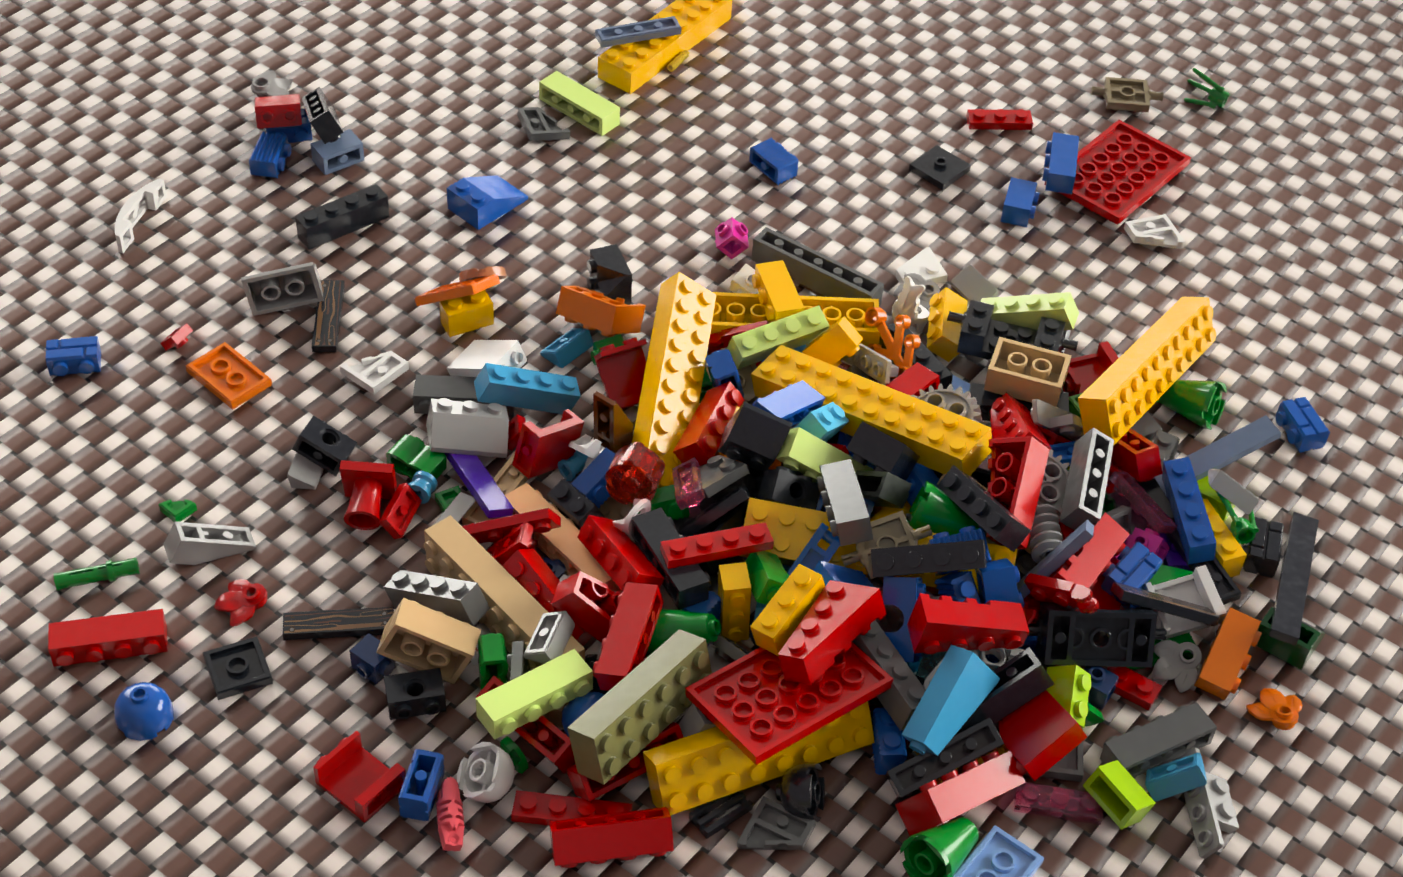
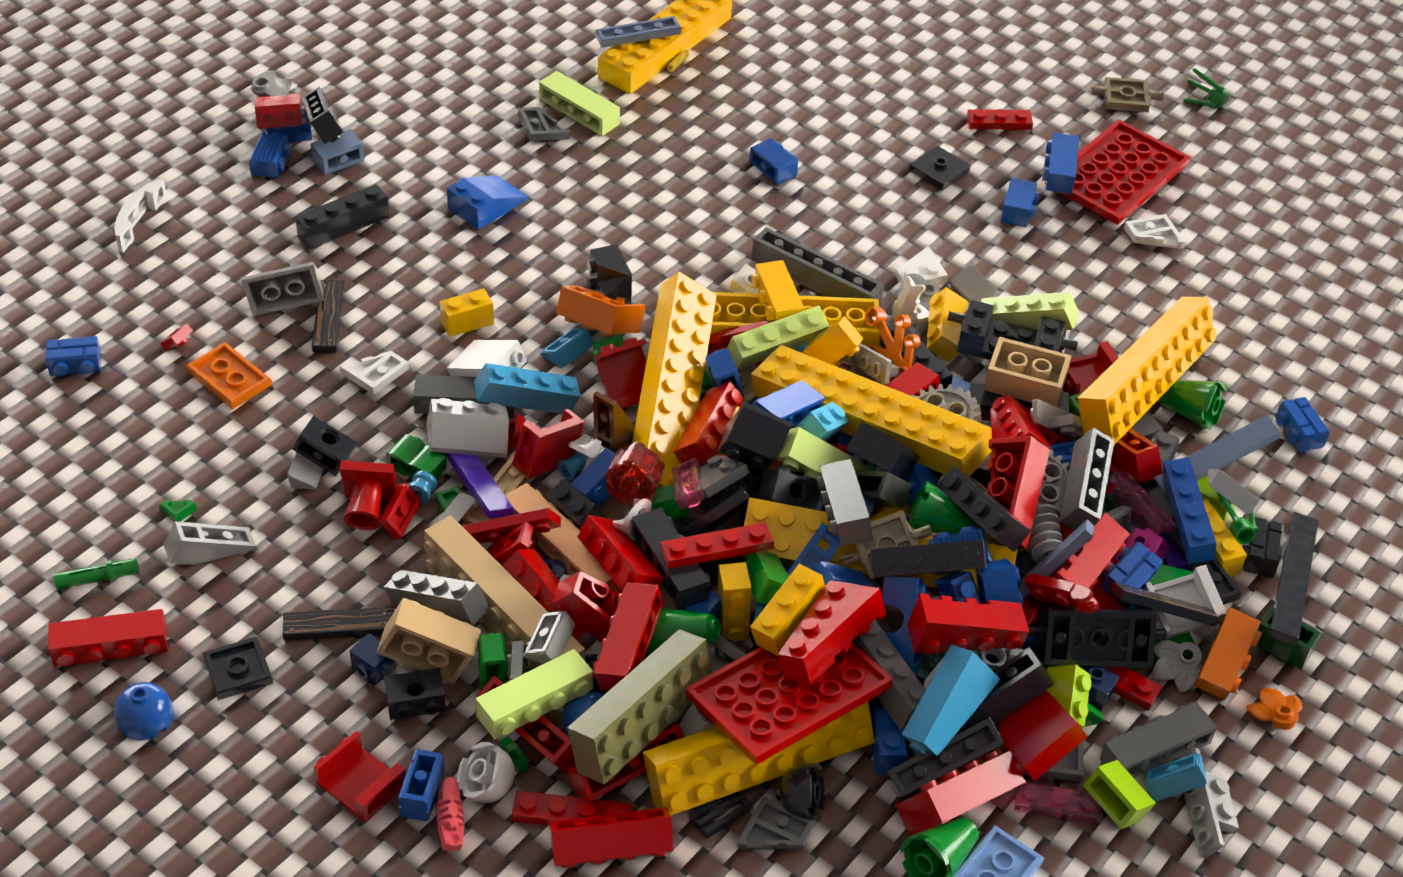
red plate [214,579,267,627] -> none
orange tile [414,274,500,306] -> none
nougat tile [459,266,507,282] -> none
dark pink brick [715,217,749,259] -> none

